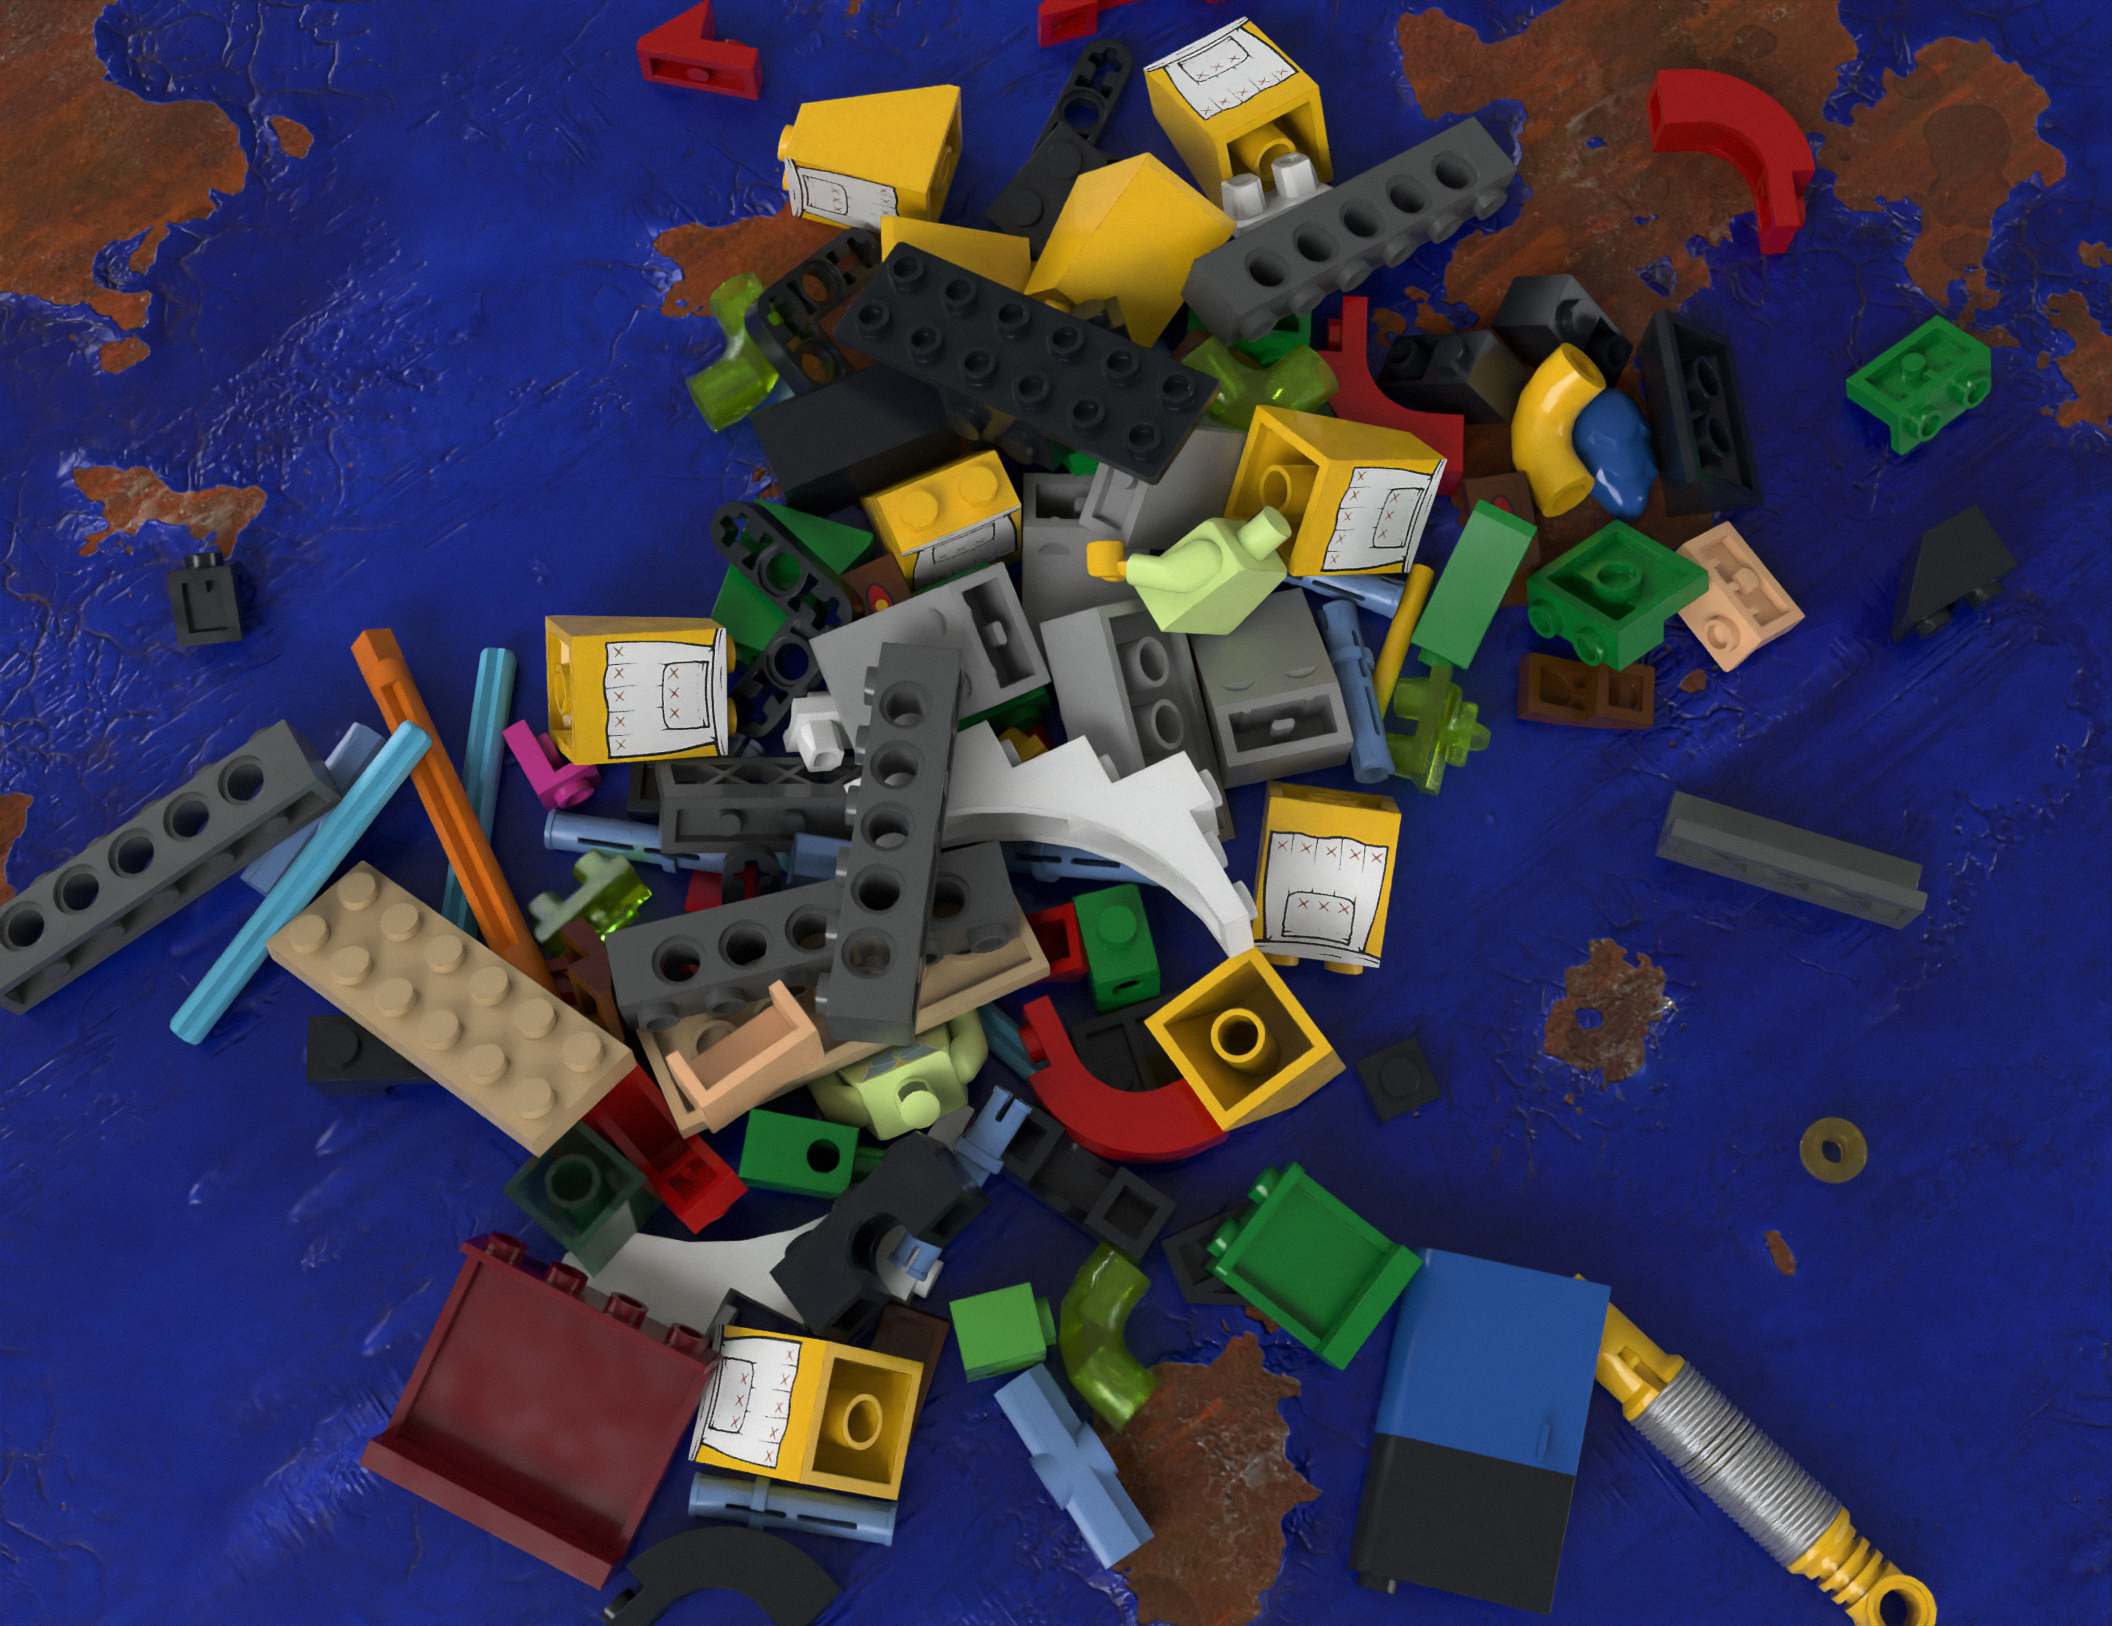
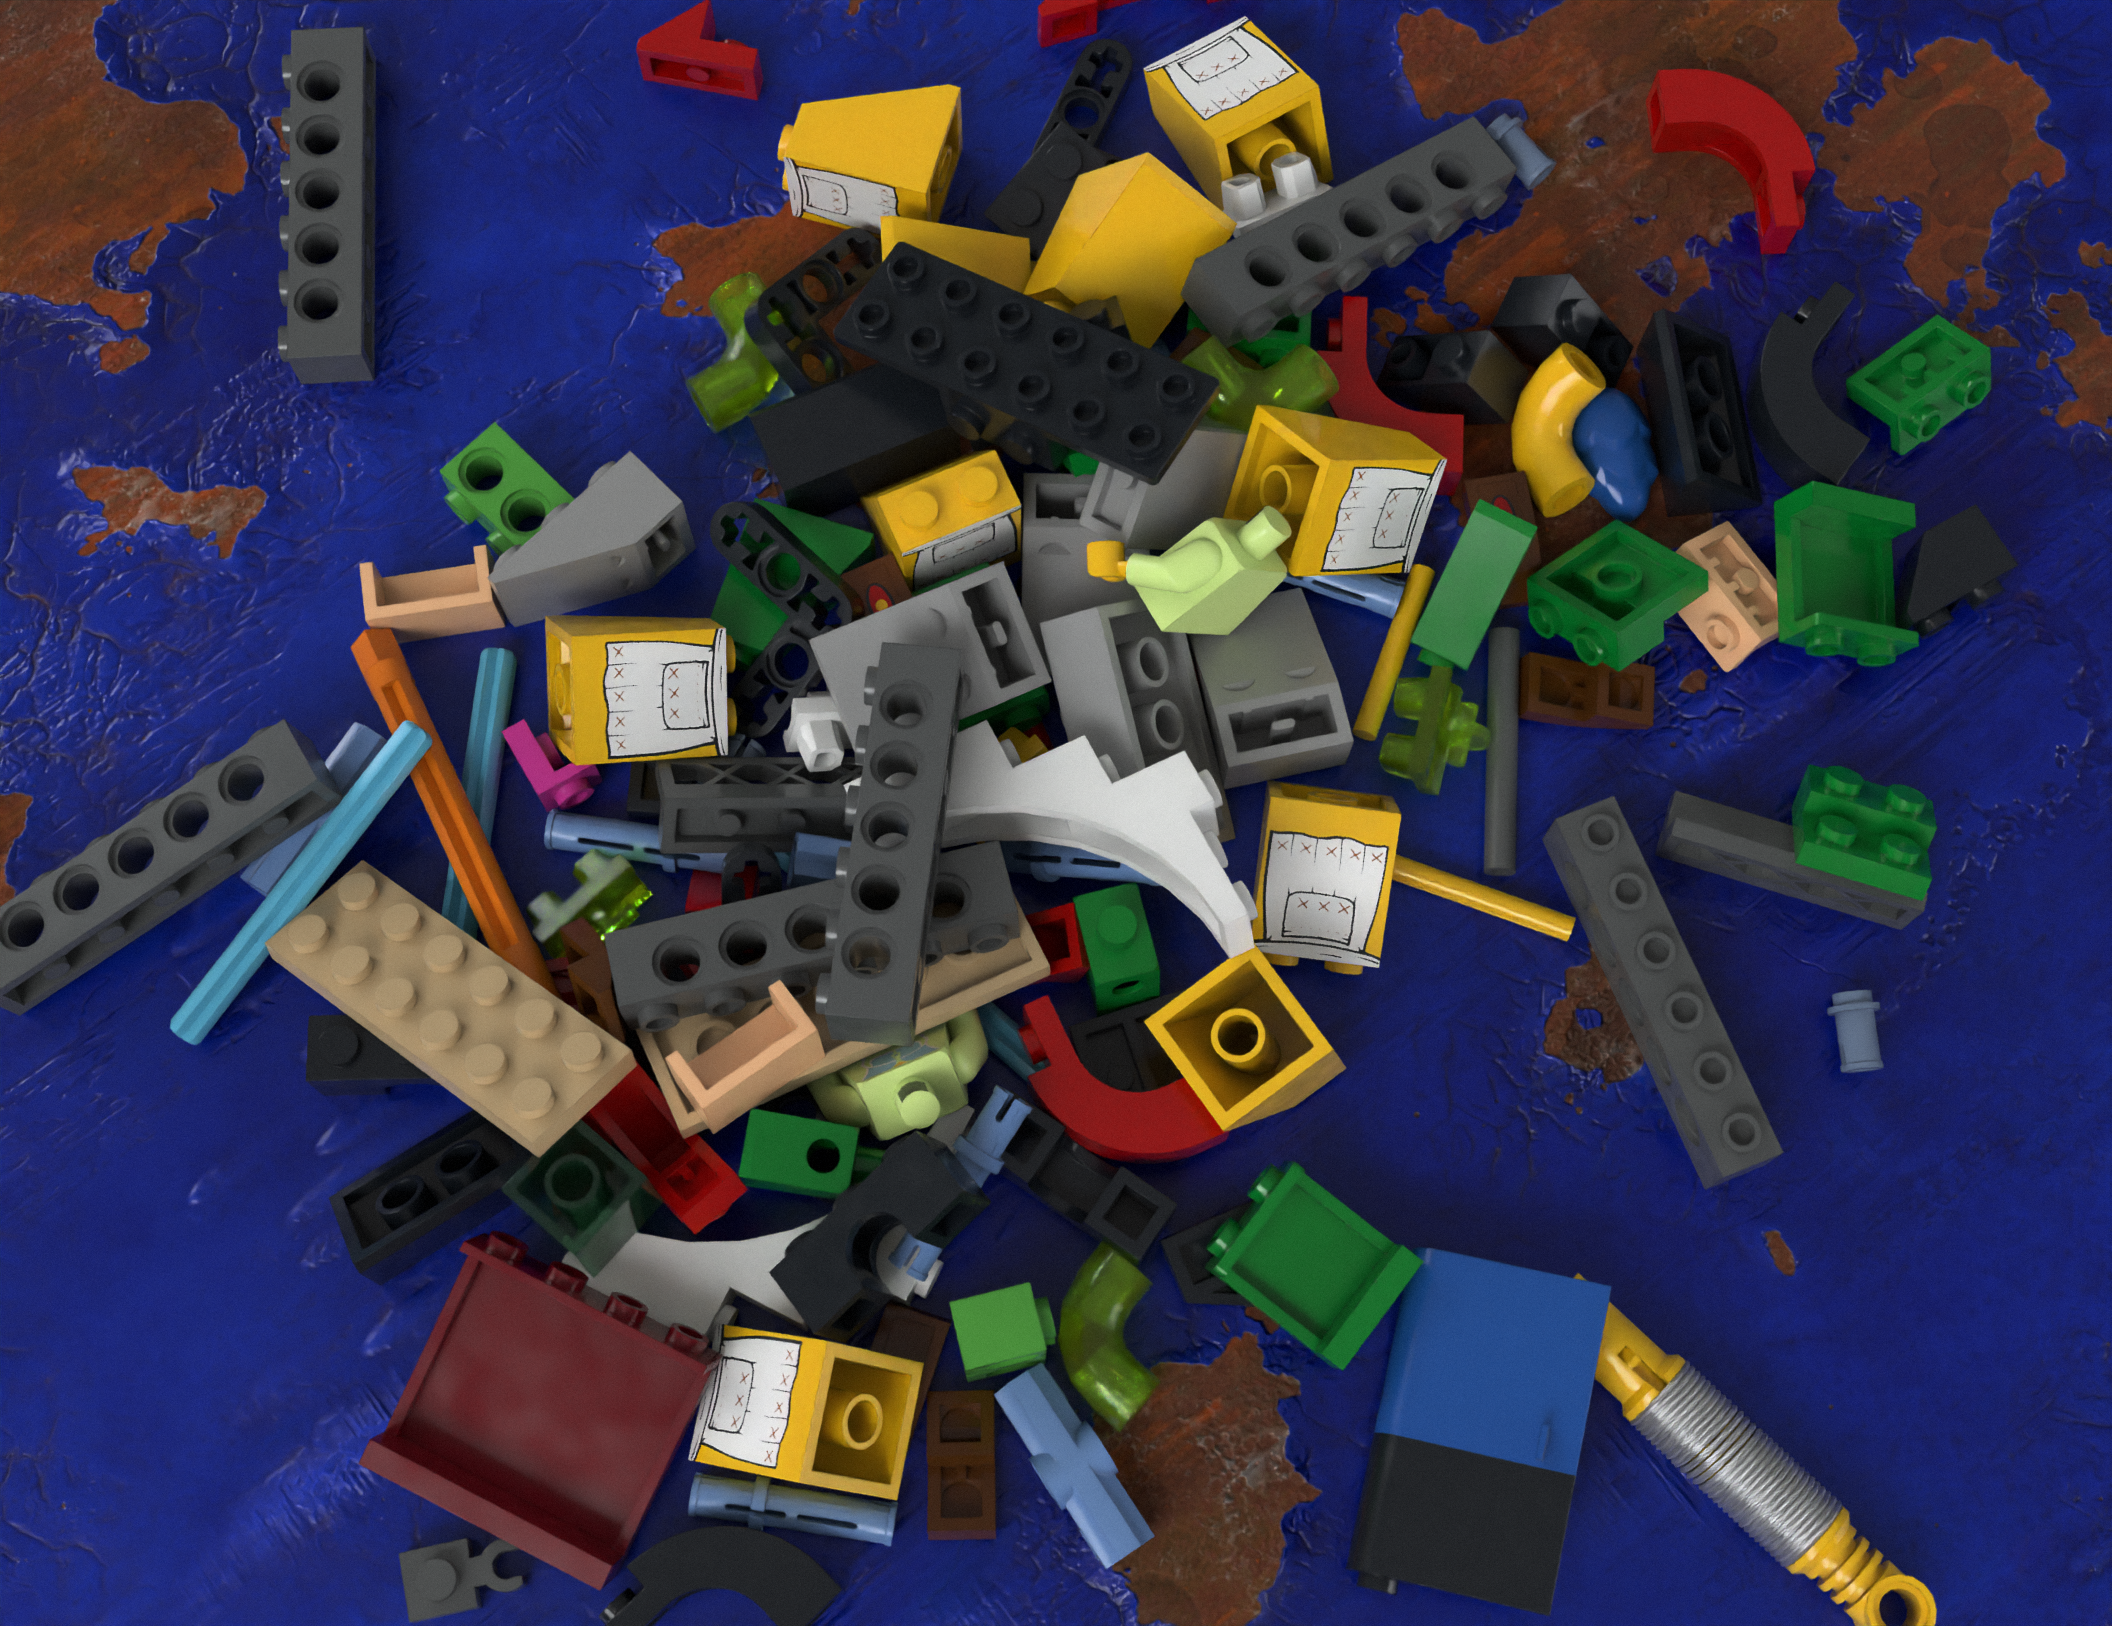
black bracket [167,551,247,647] -> none
medium blue pin [1317,600,1395,784] -> none
black plate [1353,1037,1442,1126] -> none
clear yellow plate [1799,1117,1867,1184] -> none
none -> dark grey brick [278,27,376,384]
none -> black slope [329,1110,549,1286]
none -> light nougat panel [359,545,505,643]
none -> dark grey plate [399,1538,528,1623]
none -> bright green brick [439,422,575,557]
none -> light grey slope [487,451,696,627]
none -> reddish brown slope [926,1390,996,1540]
none -> yellow bar [1392,854,1576,942]
none -> dark grey piece [1484,627,1520,876]
none -> sand blue pin [1486,113,1557,190]
none -> dark grey brick [1542,796,1784,1190]
none -> black arch [1746,281,1870,490]
none -> green panel [1774,481,1919,667]
none -> green plate [1791,764,1937,901]
none -> sand blue pin [1827,990,1884,1073]

